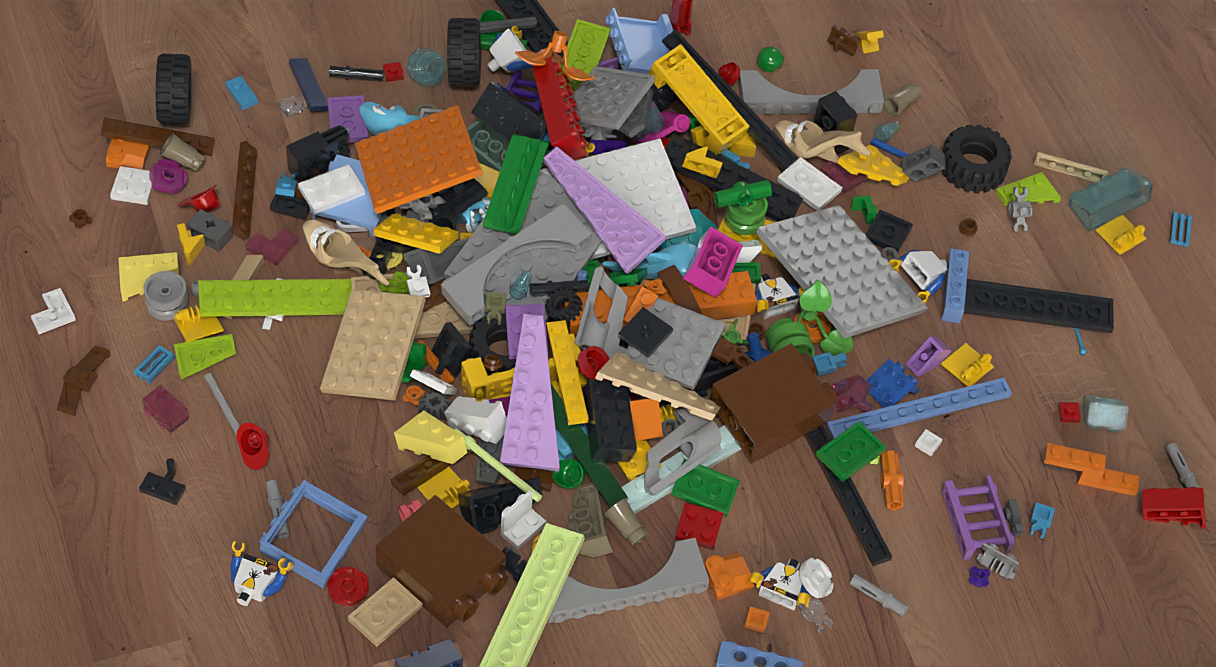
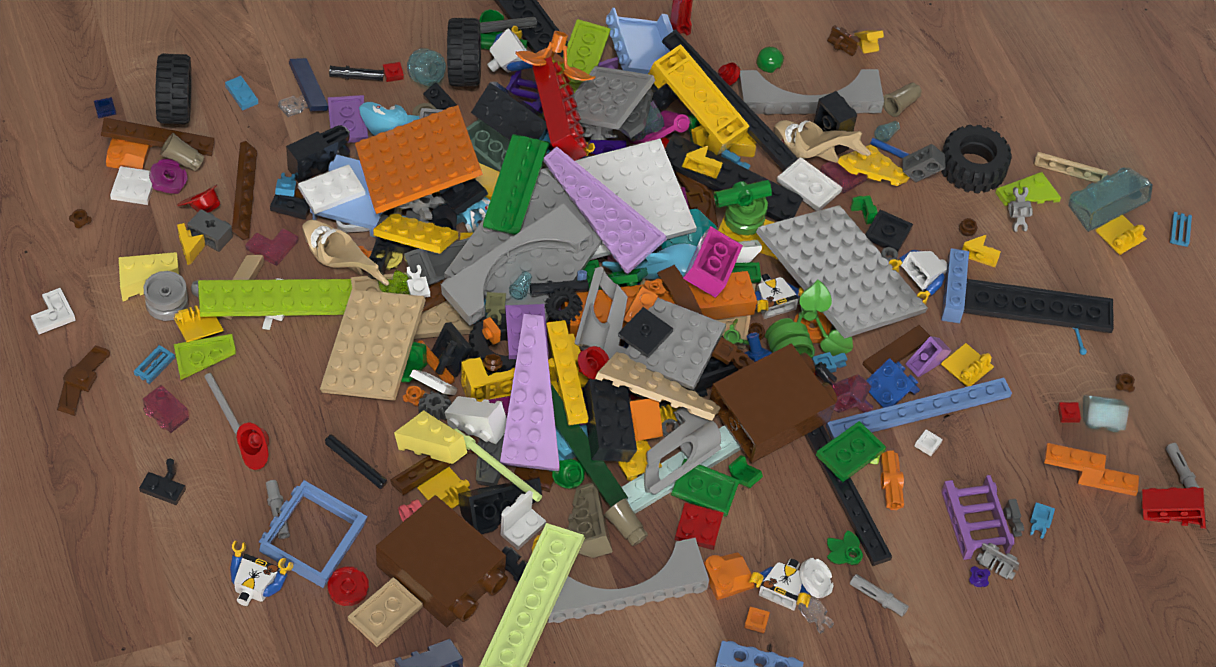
none -> clear blue tile [94,97,116,118]
none -> black axle [325,434,387,489]
none -> black hinge [423,82,457,110]
none -> orange plate [482,317,501,345]
none -> green bracket [729,455,763,488]
none -> black pin [815,362,837,385]
none -> green plate [827,530,863,565]
none -> reddish brown tile [862,325,930,374]
none -> yellow slope [962,235,1001,267]
none -> reddish brown plate [1116,373,1135,392]

